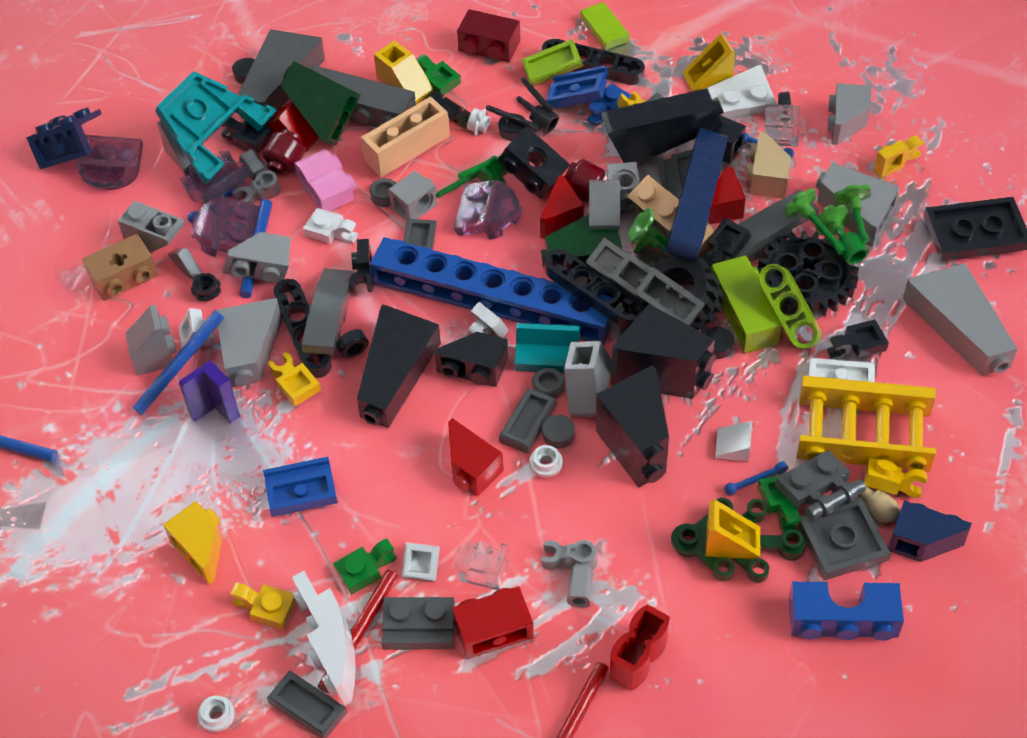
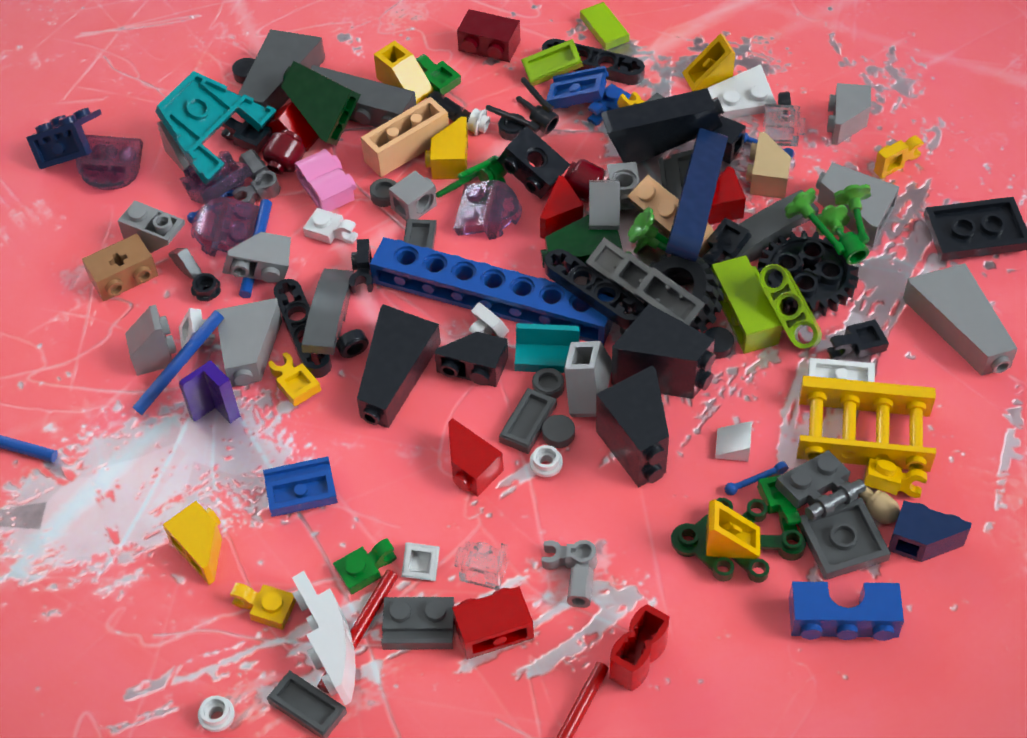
none -> yellow slope [425,117,468,179]

